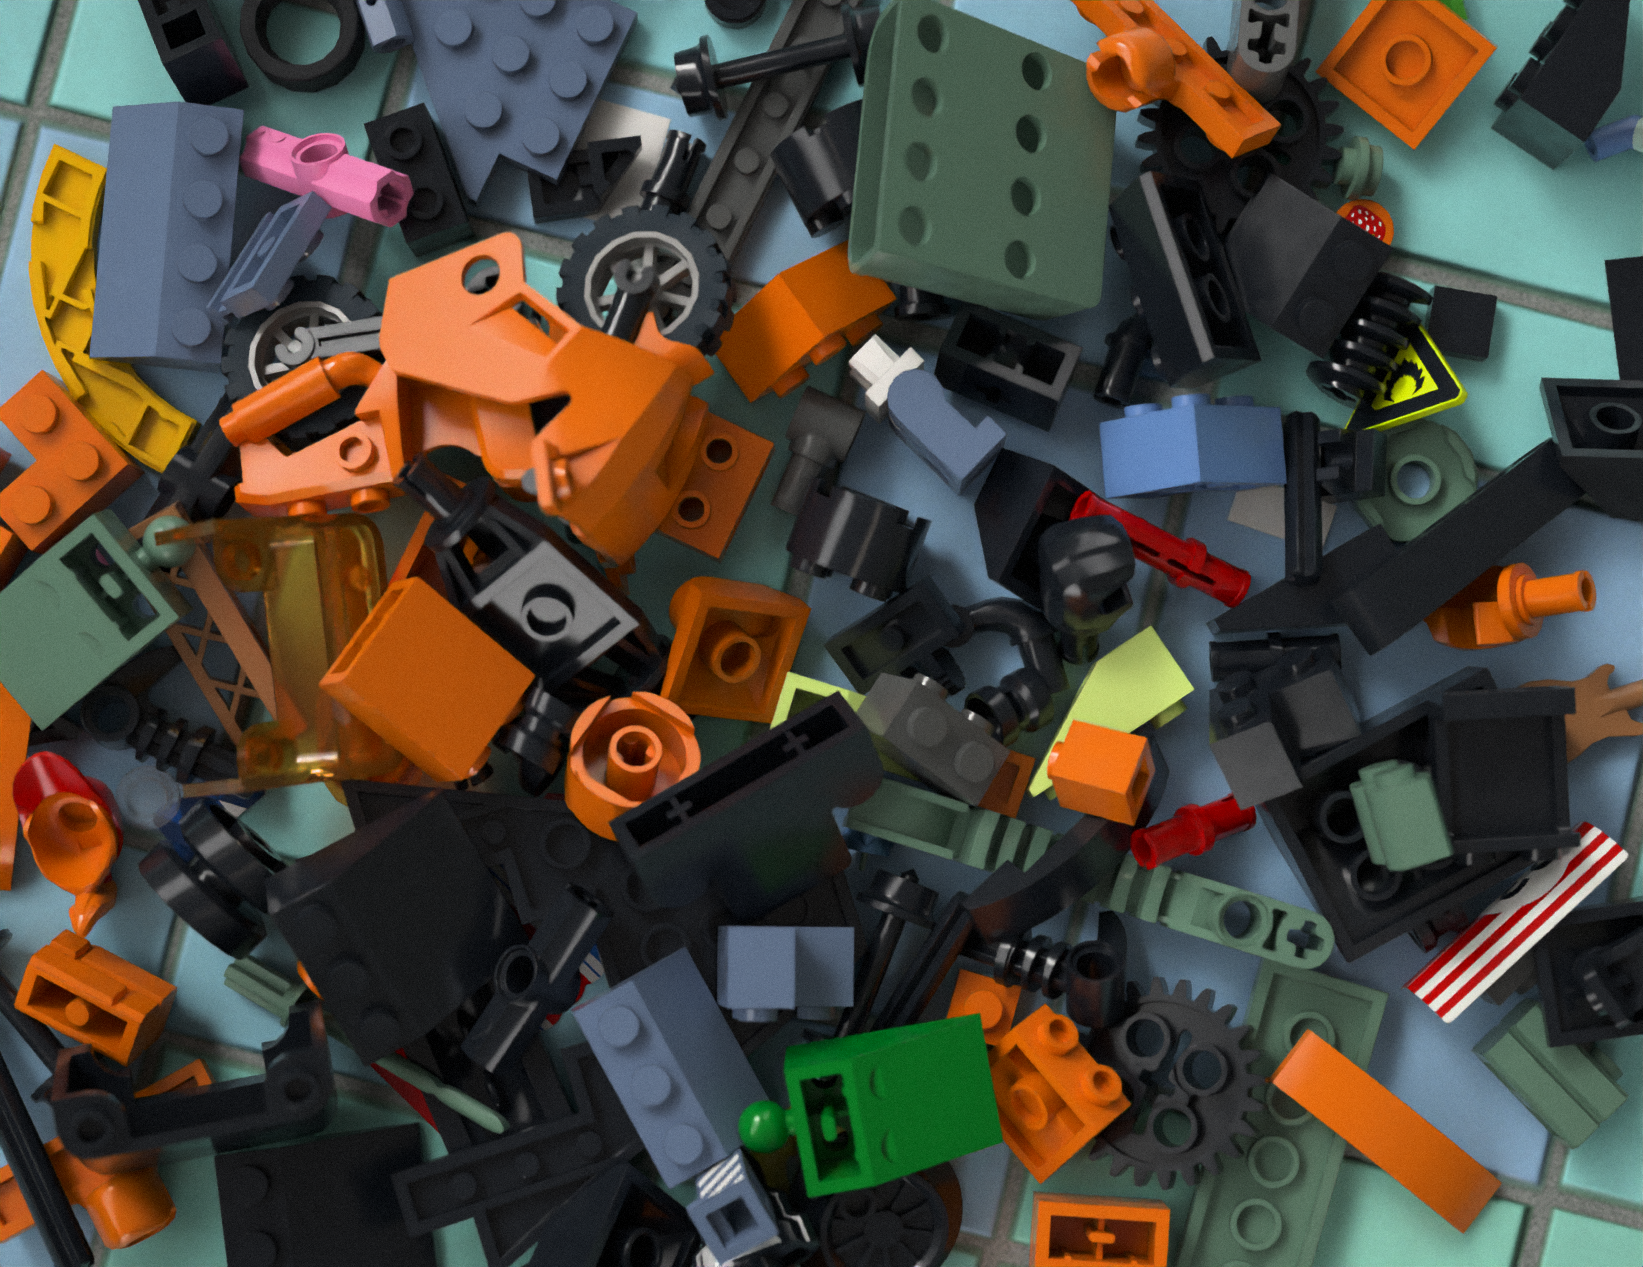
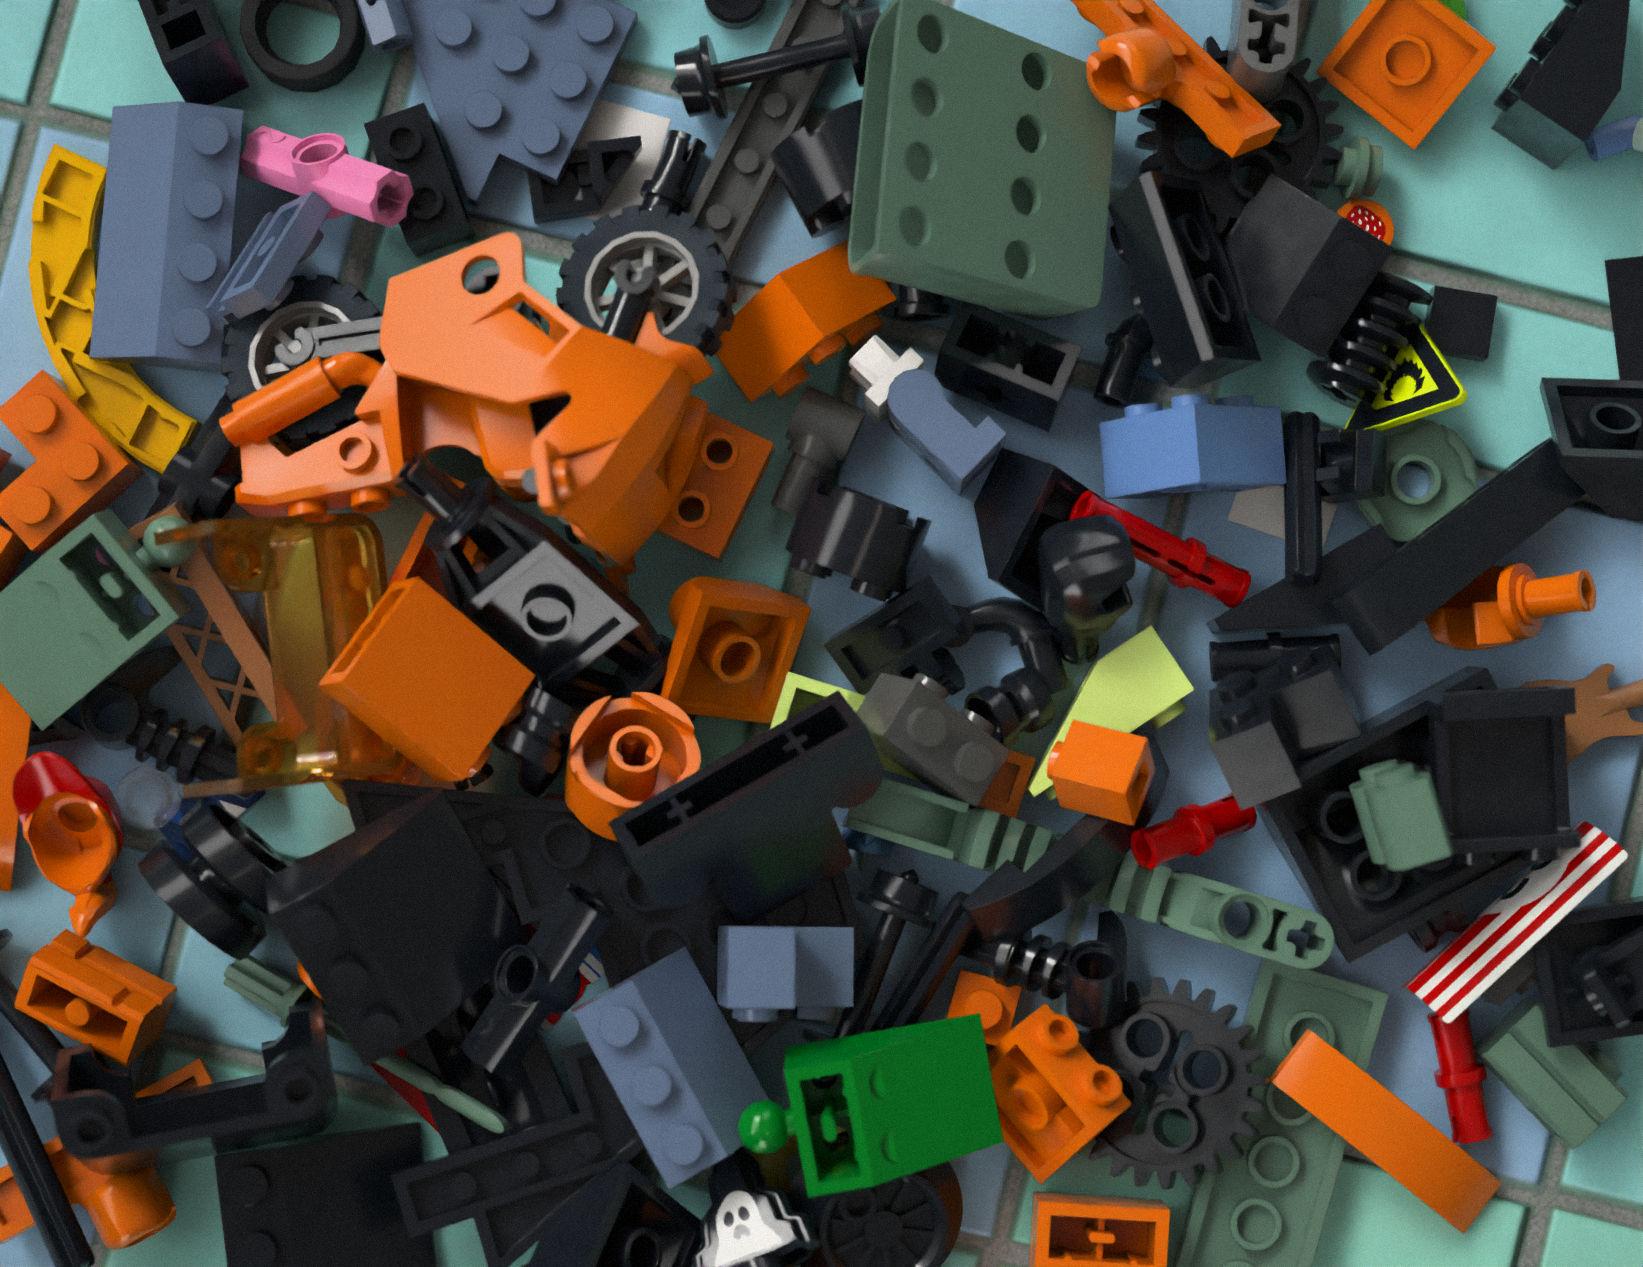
sand blue brick [686,1149,779,1266] -> none
none -> red pin [1427,1008,1494,1144]

